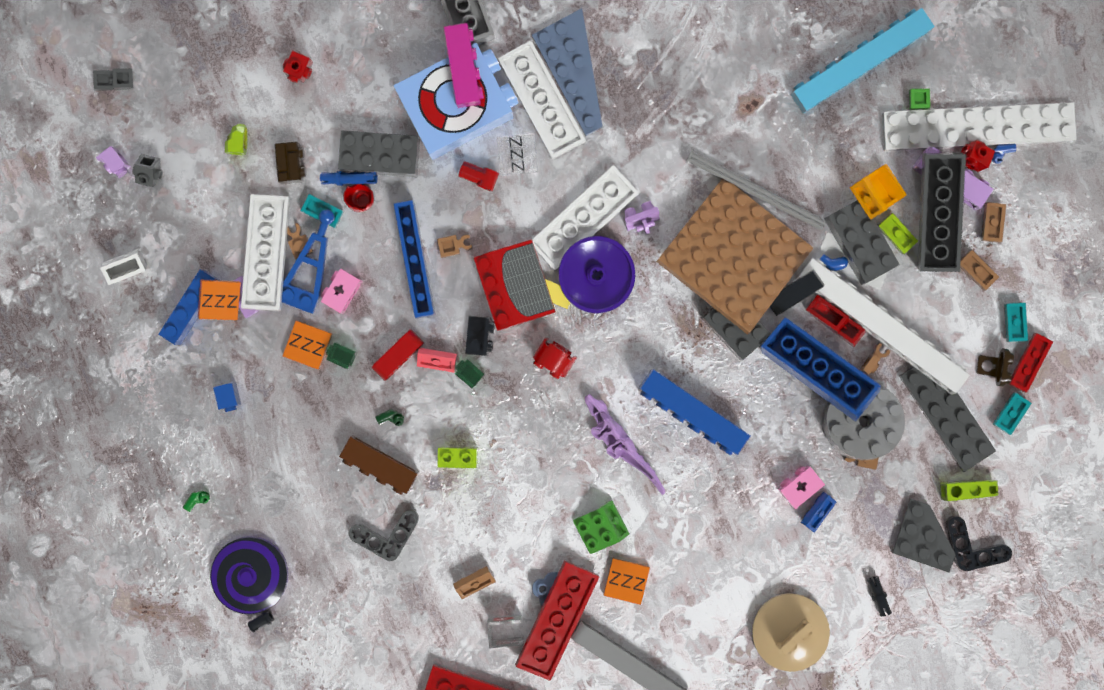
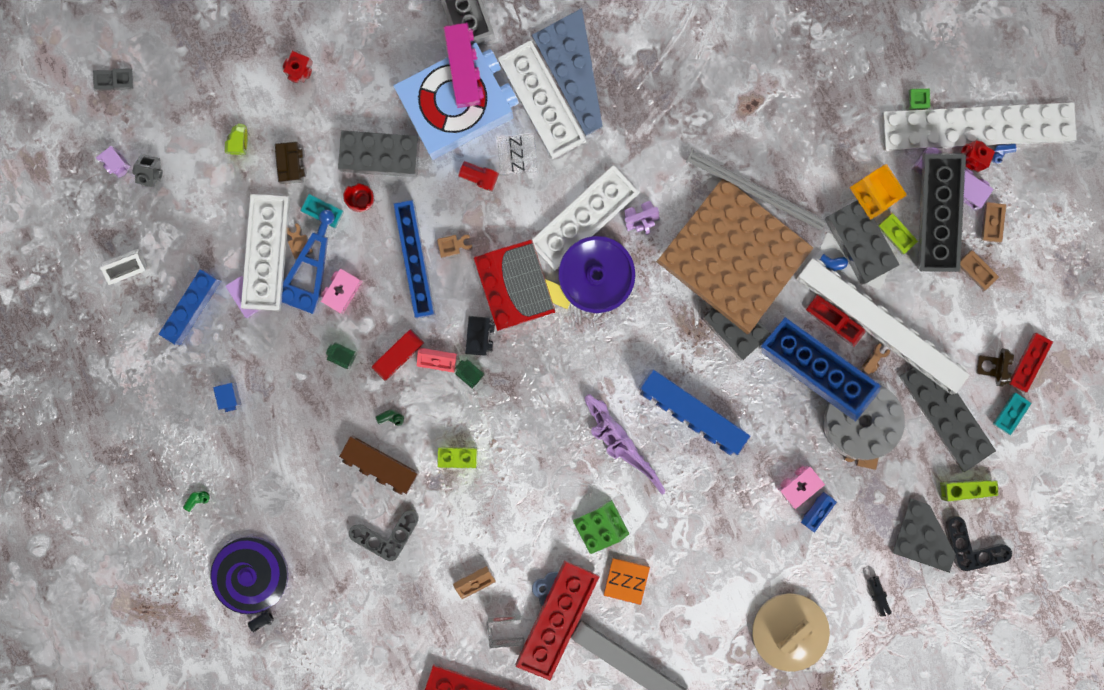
orange tile [197,280,241,320] -> none
orange tile [283,321,332,370] -> none
blue pin [320,171,378,186] -> none
red brick [533,337,578,379] -> none
black tile [770,269,825,316] -> none
medium azure brick [791,8,935,114] -> none
teal plate [1004,303,1028,342] -> none

